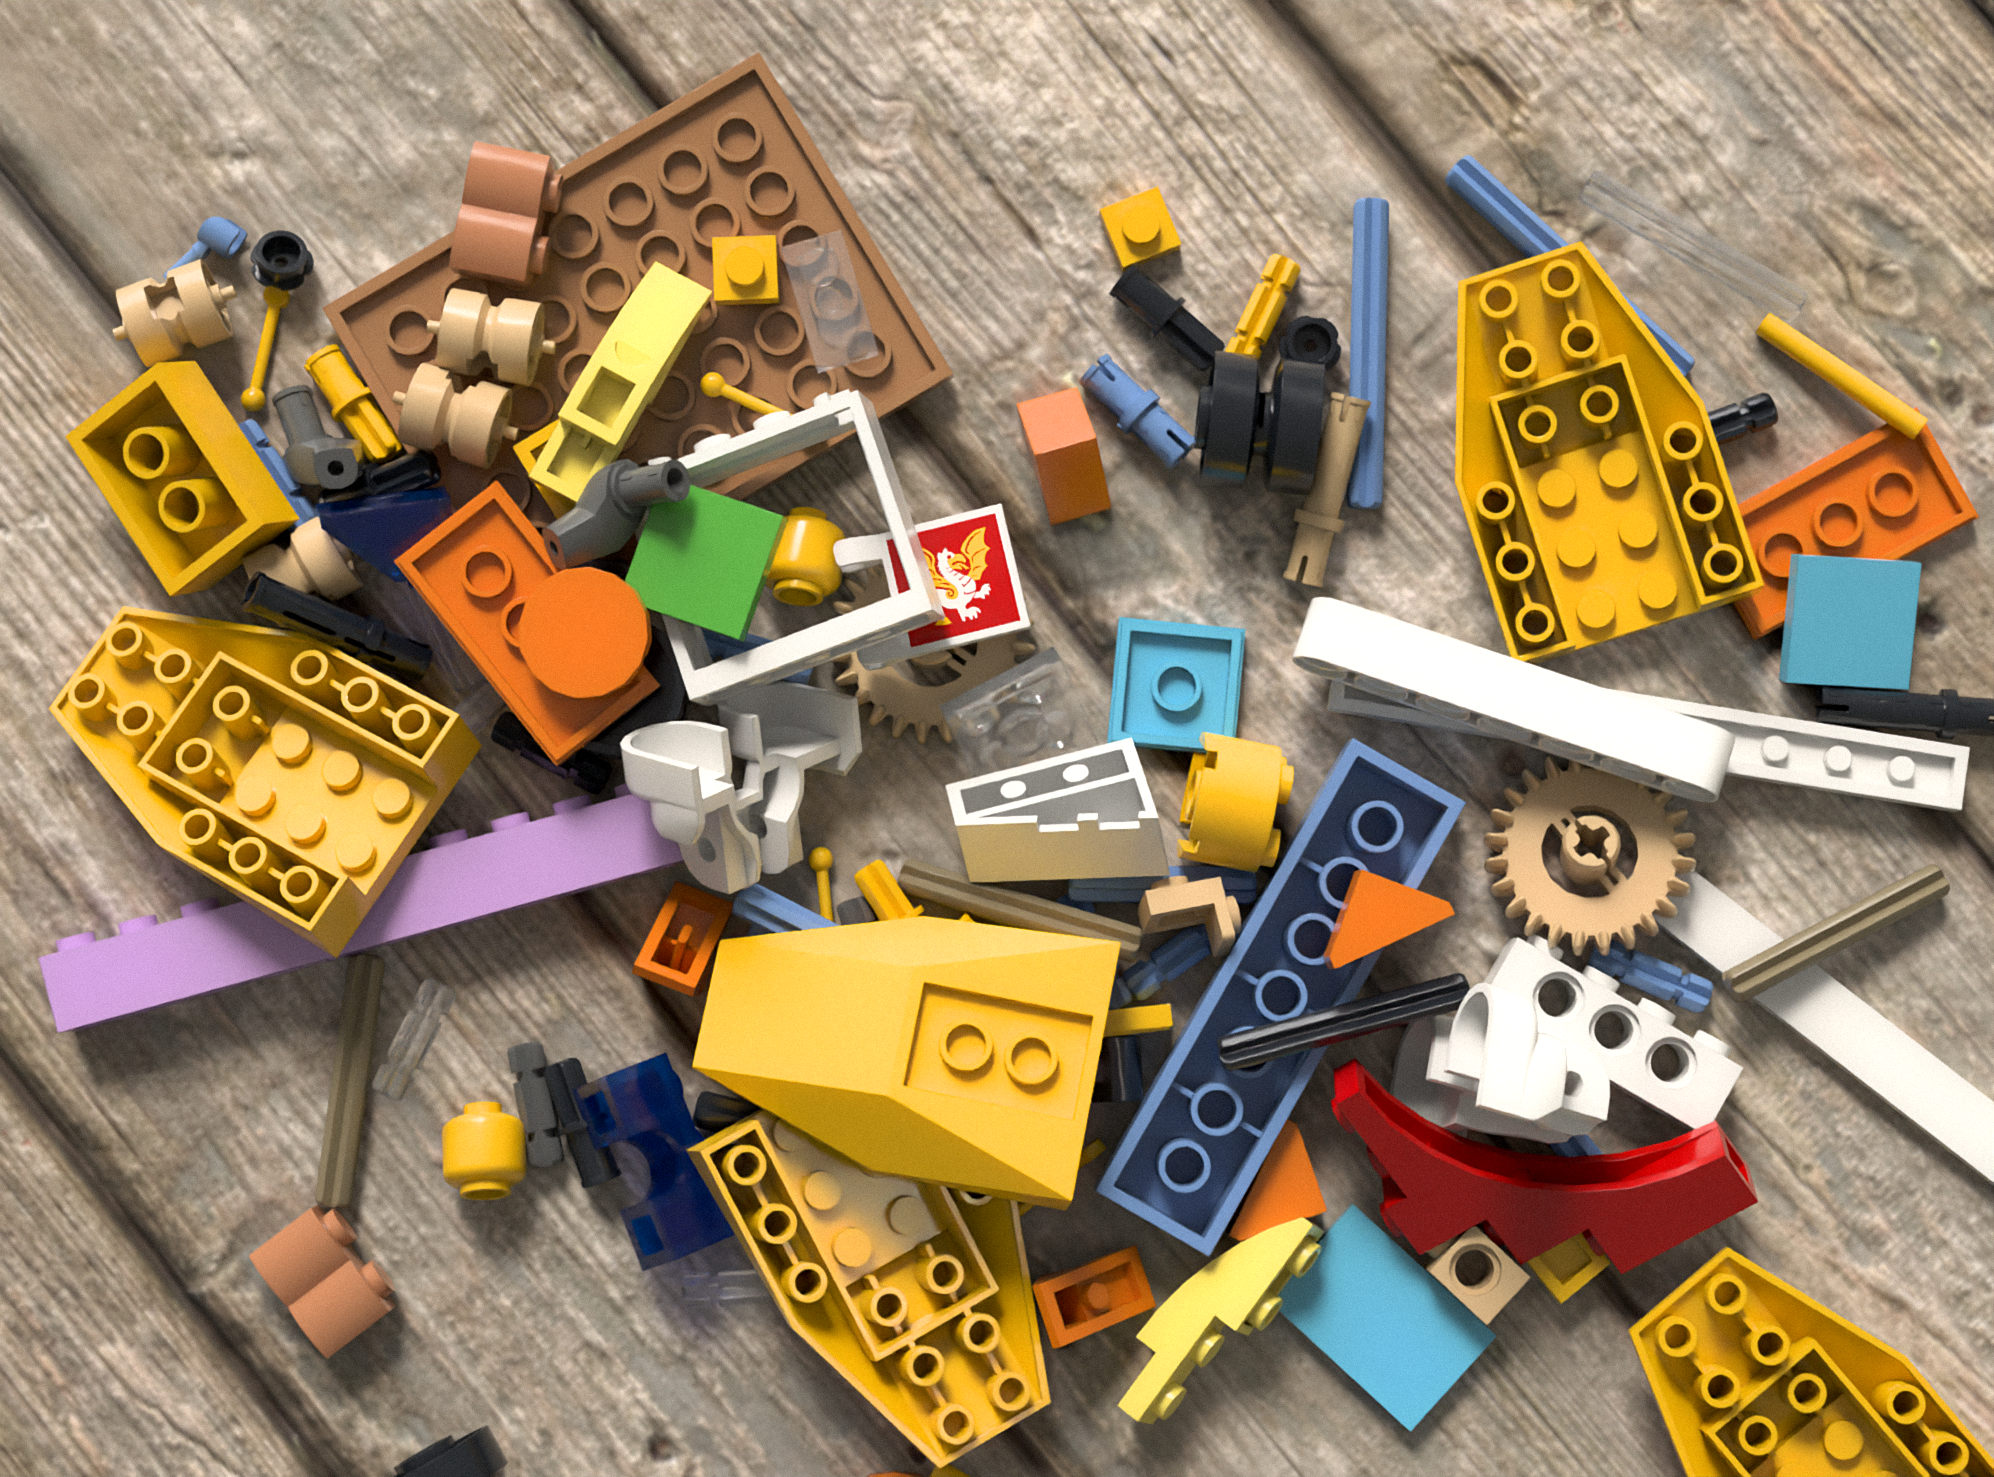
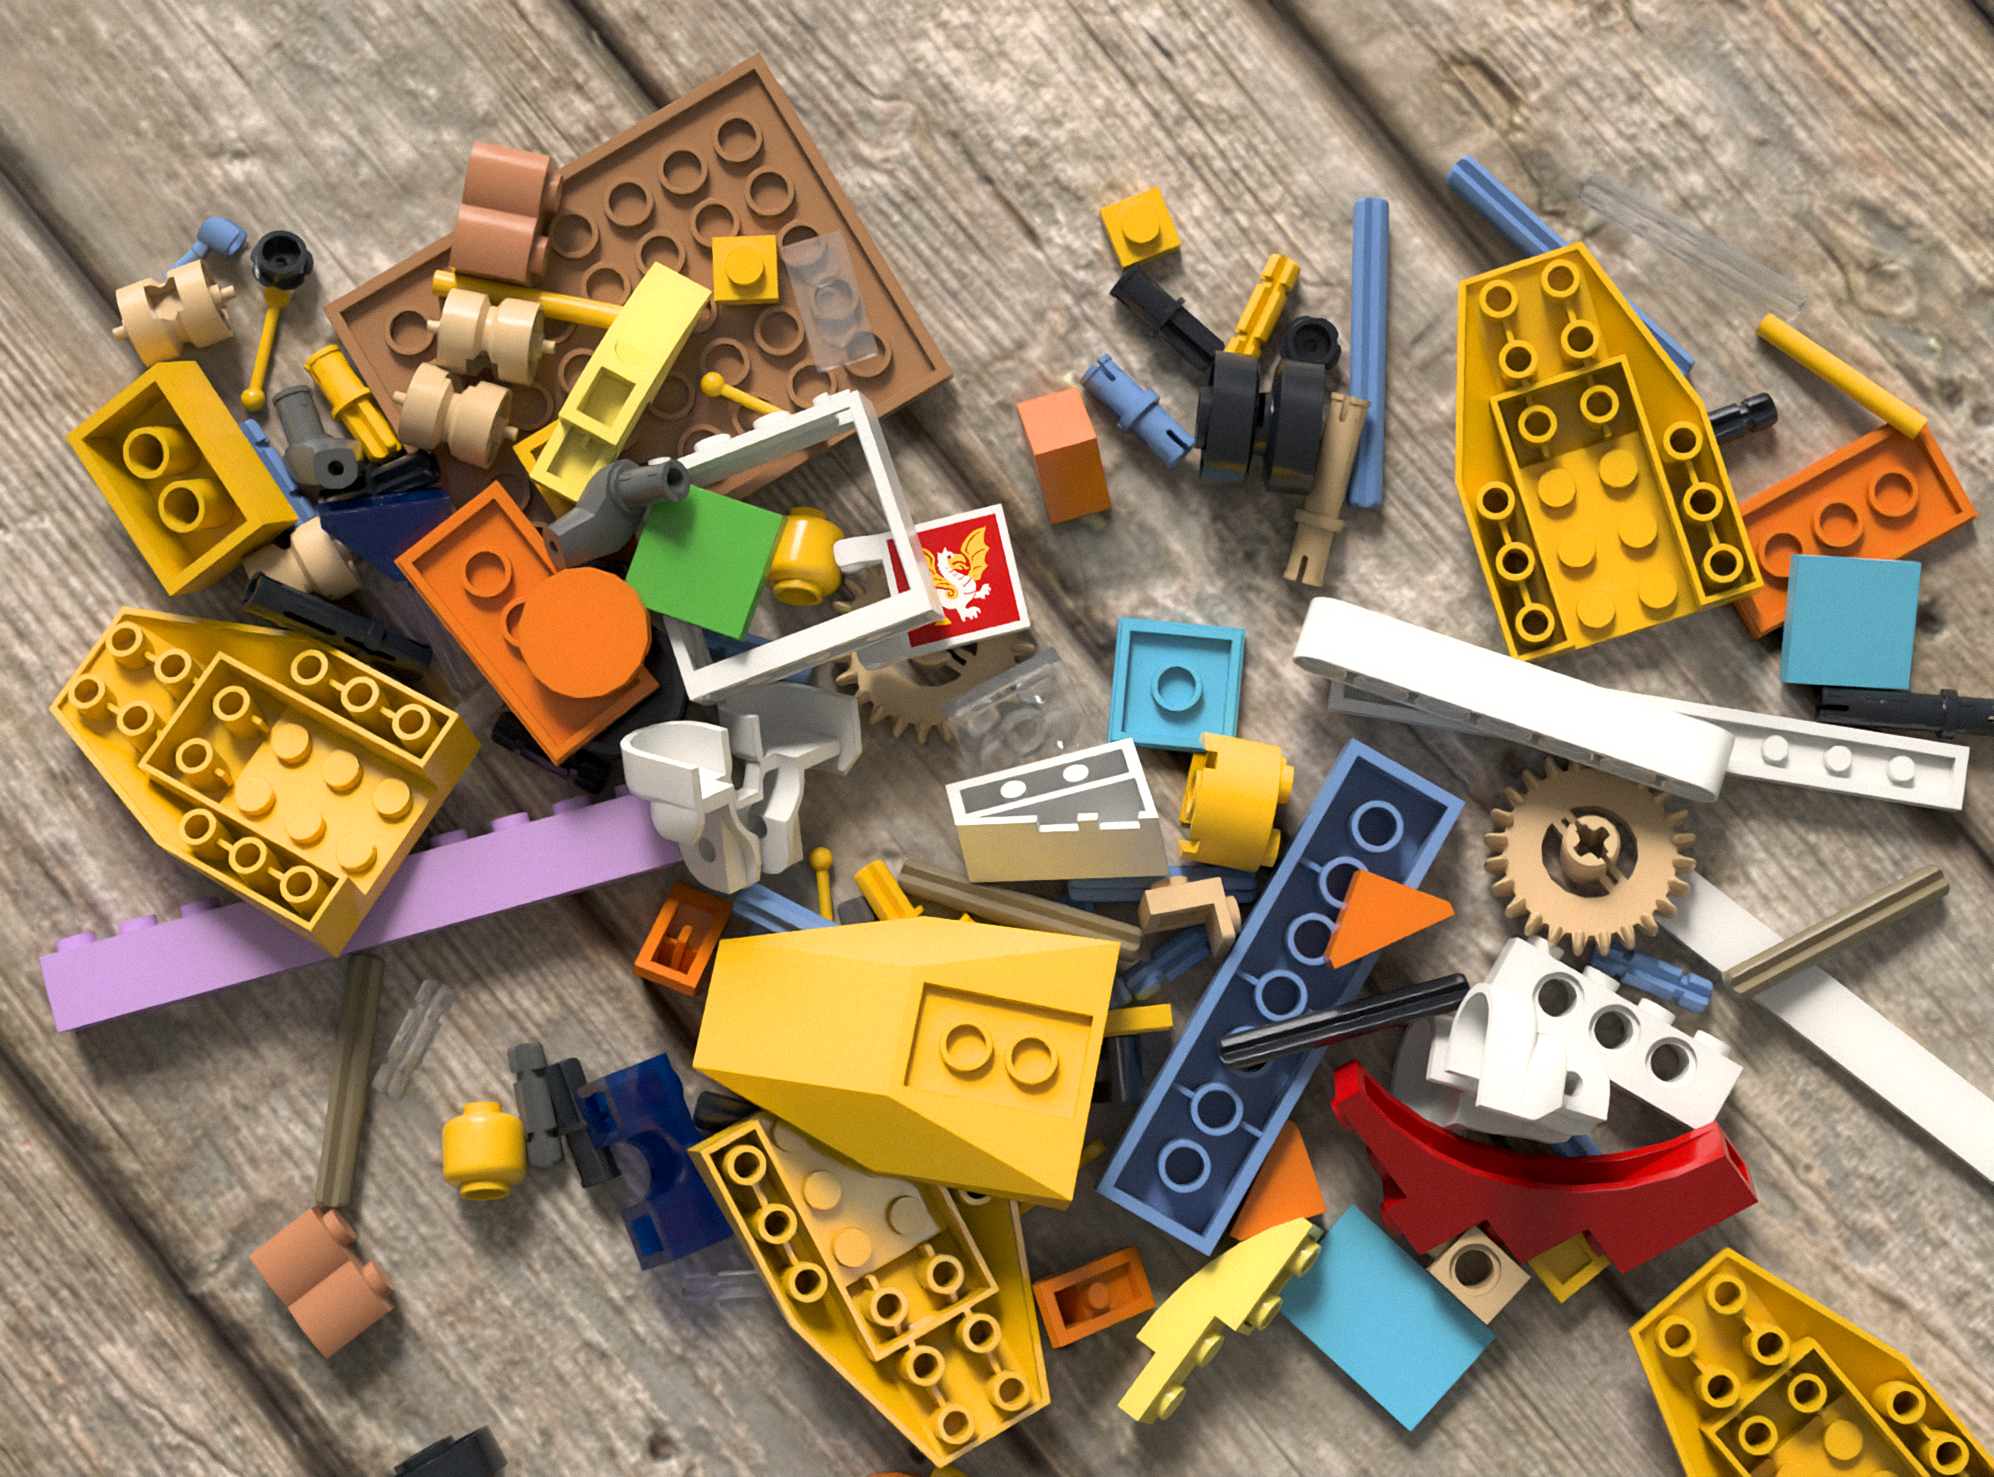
none -> yellow bar [432,270,624,330]

